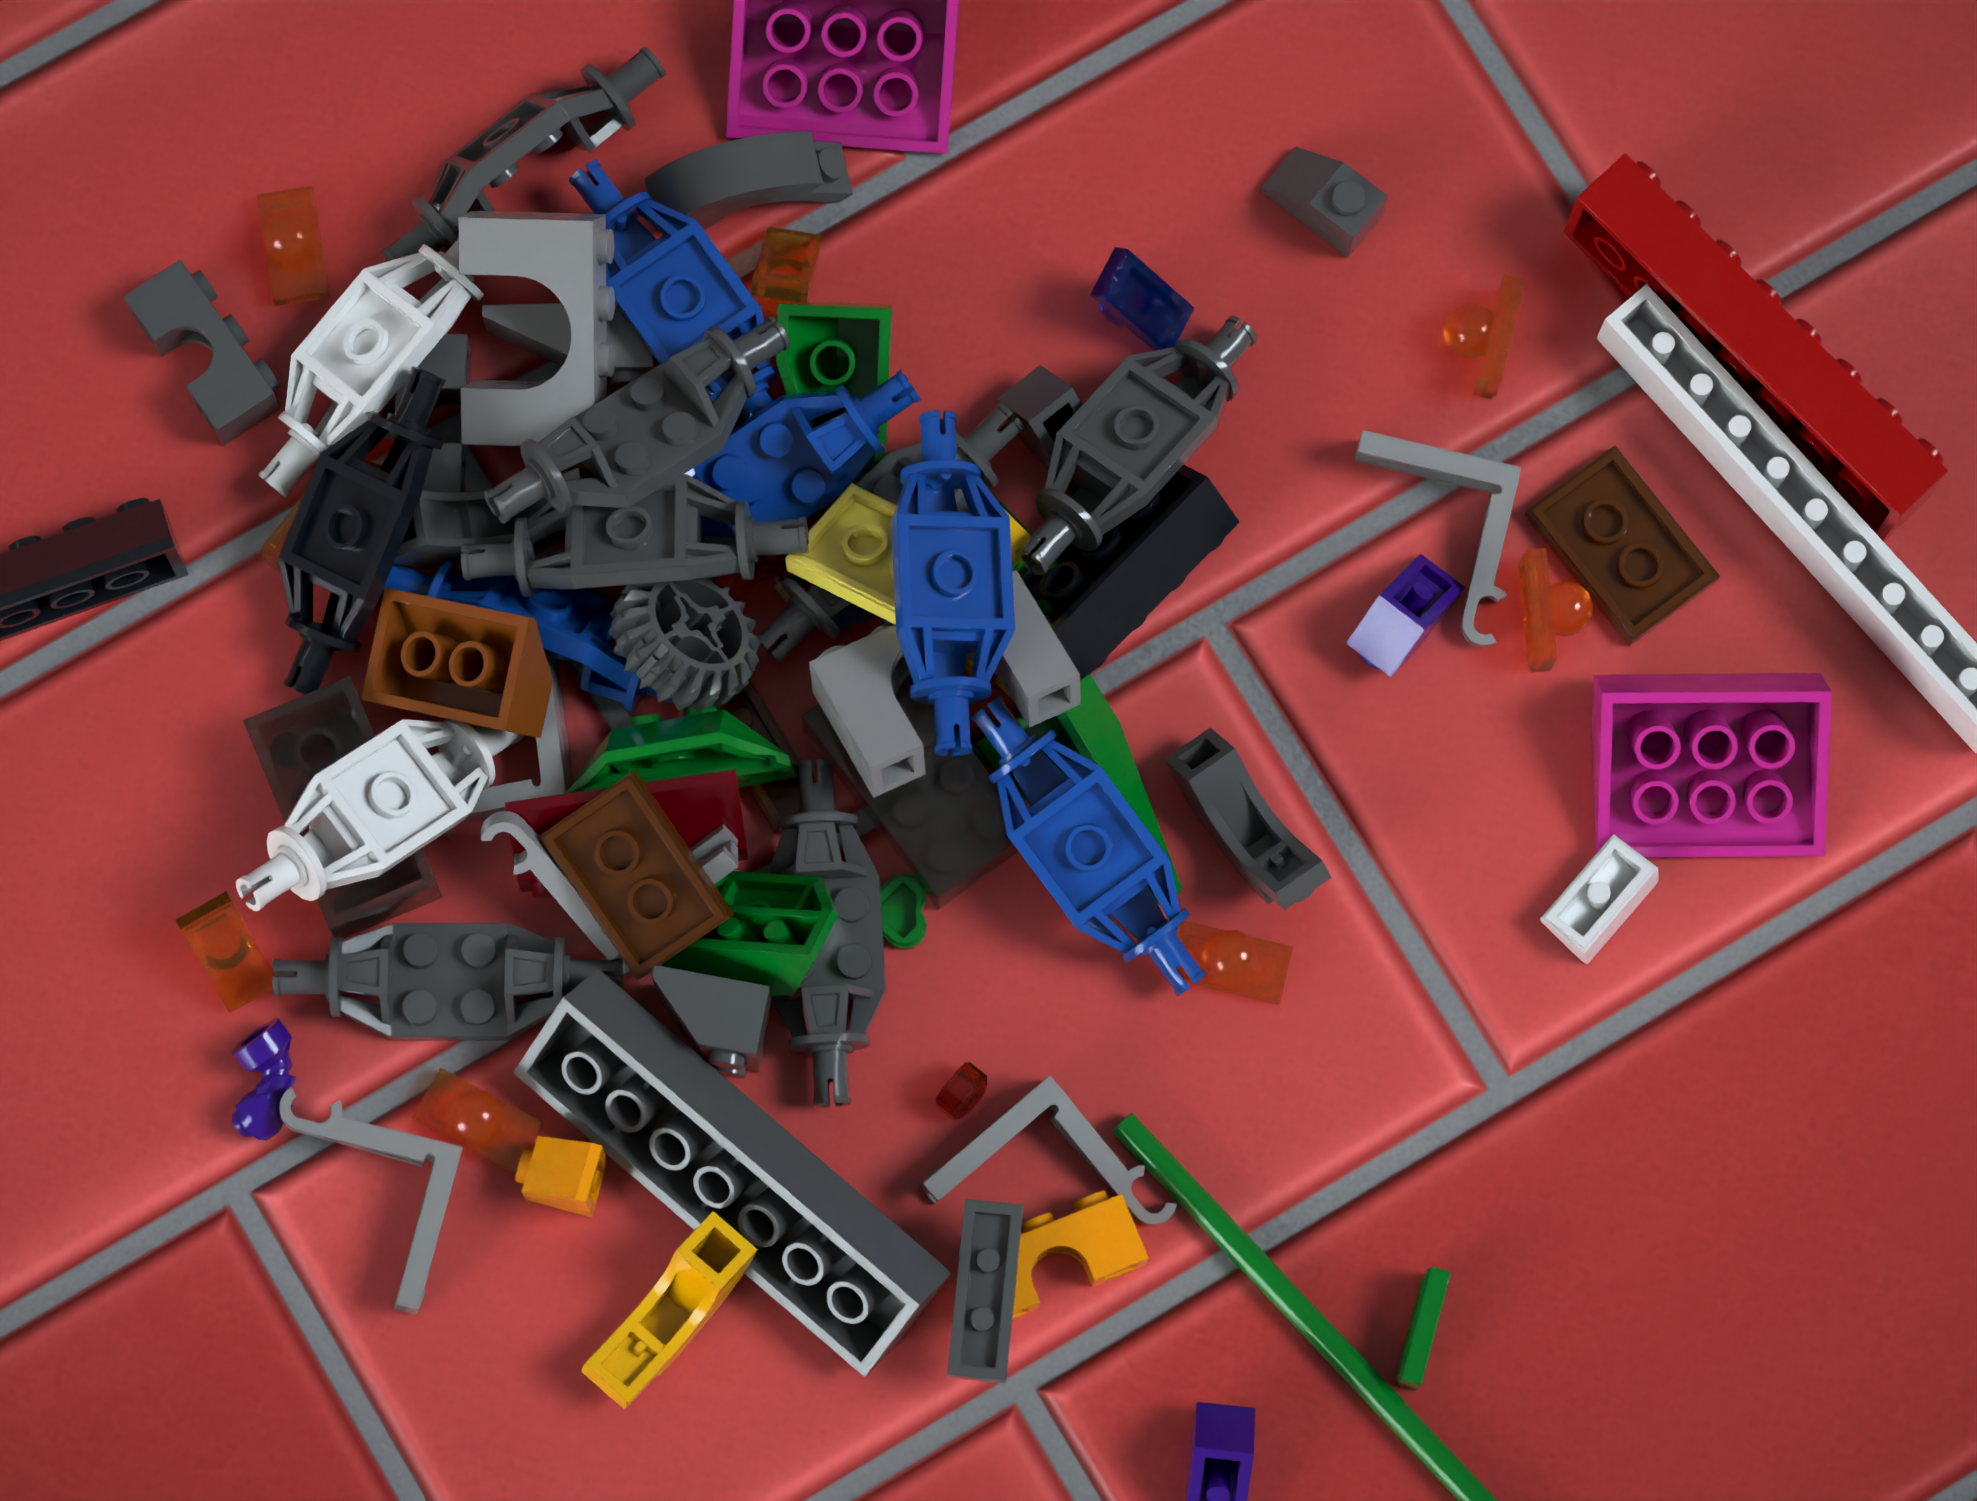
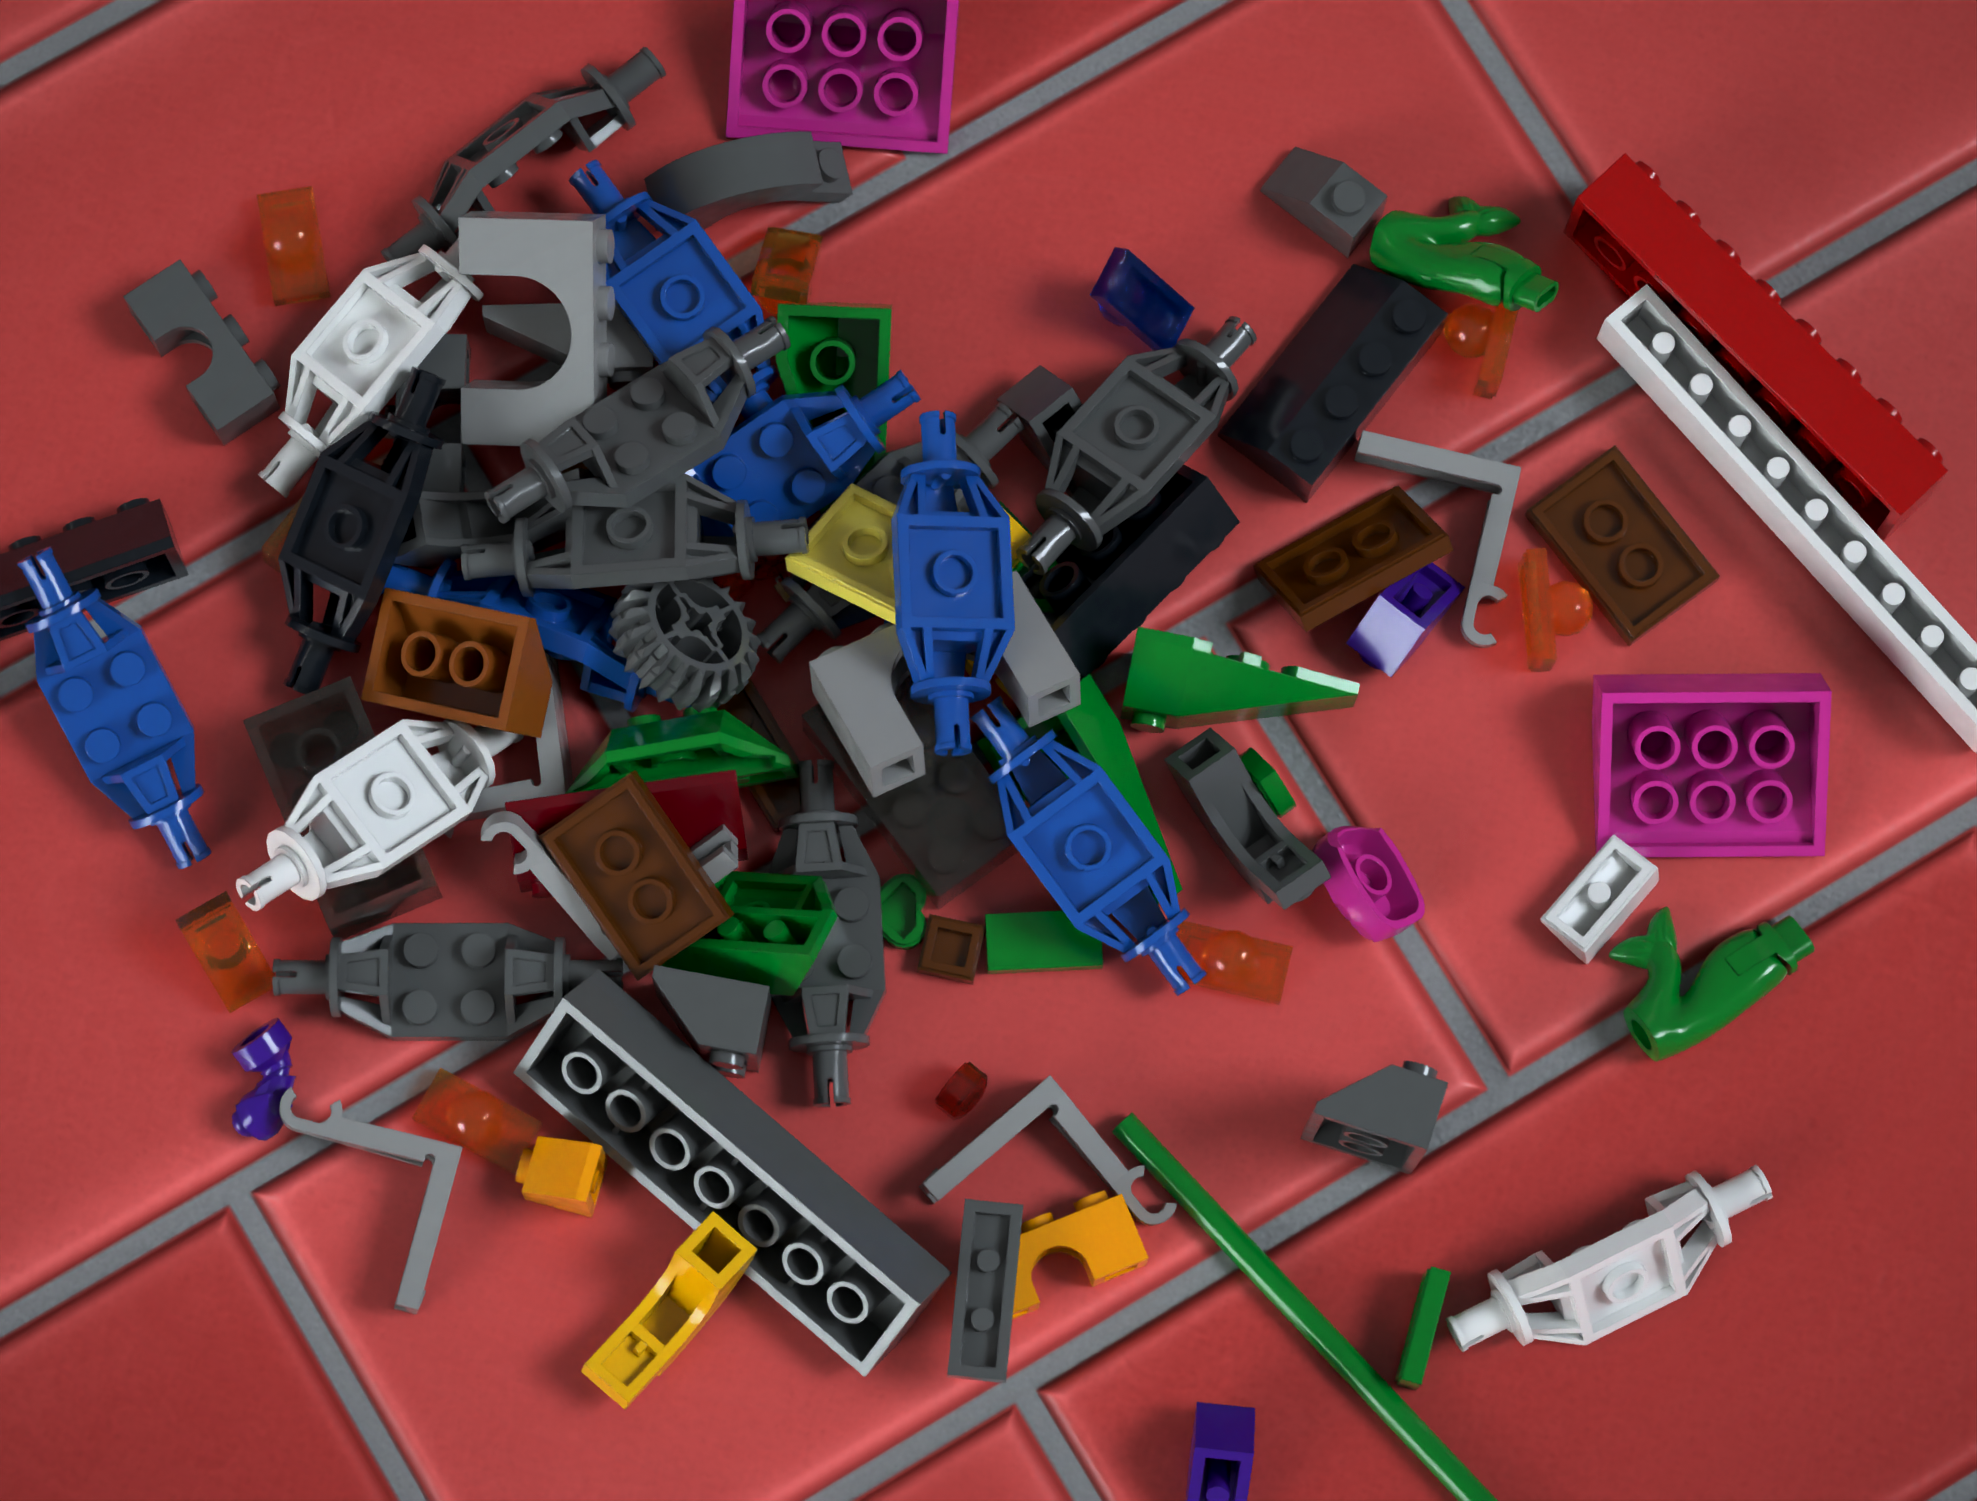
none -> blue plate [17,546,211,869]
none -> reddish brown tile [917,914,986,985]
none -> green tile [985,911,1103,974]
none -> green wedge [1120,627,1360,733]
none -> black slope [1218,264,1448,503]
none -> green tile [1239,747,1296,818]
none -> reddish brown tile [1253,486,1454,632]
none -> dark grey slope [1301,1061,1448,1175]
none -> dark pink piece [1312,826,1425,942]
none -> green piece [1370,196,1559,312]
none -> white plate [1446,1165,1773,1352]
none -> green piece [1608,906,1815,1061]

